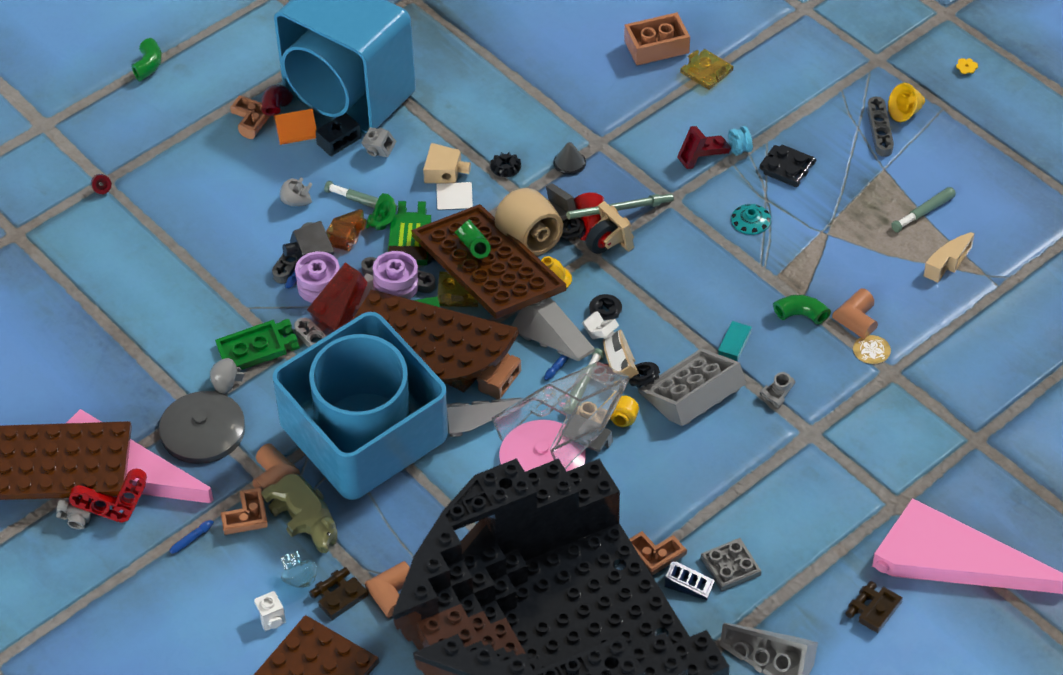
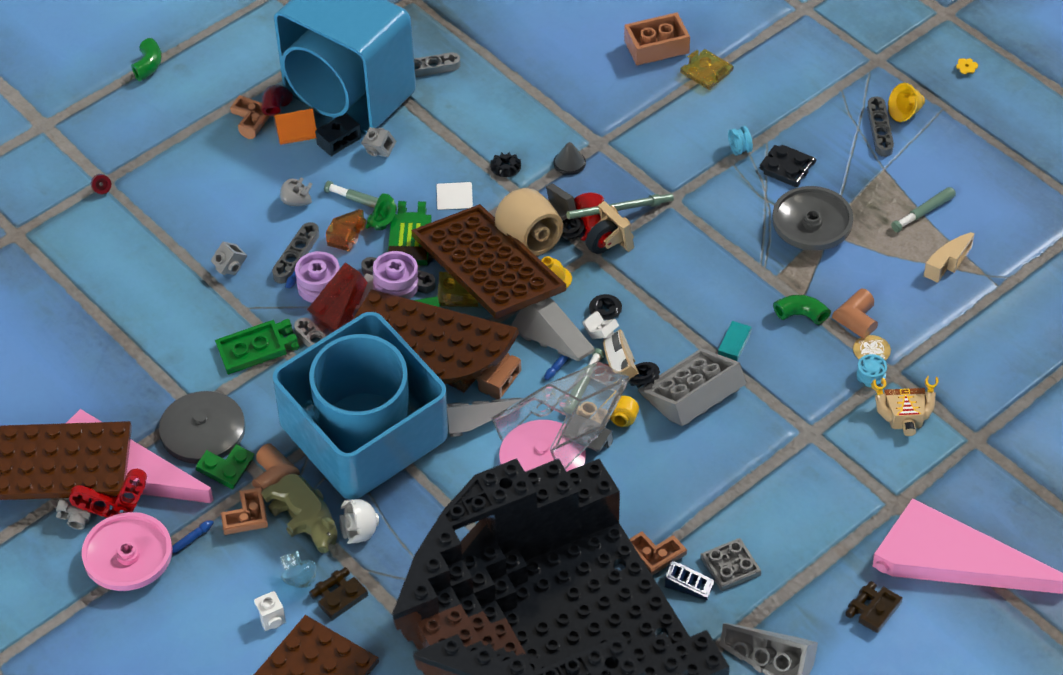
light grey piece [210,358,244,394] -> none
black torso [282,221,334,261] -> none
nougat brick [364,561,410,618] -> none
tan torso [423,143,471,183] -> none
green cylinder [455,219,491,259] -> none
dark red bracket [677,126,731,169] -> none
teal dish [731,204,771,235] -> none
light grey plate [759,372,796,408] -> none
none -> bright pink dish [82,512,172,591]
none -> green plate [195,444,255,490]
none -> light grey brick [211,241,247,275]
none -> white cylinder [339,499,379,544]
none -> light grey beam [414,52,460,77]
none -> dark grey dish [772,186,853,251]
none -> medium azure wheel [856,354,887,388]
none -> tan torso [871,376,939,436]

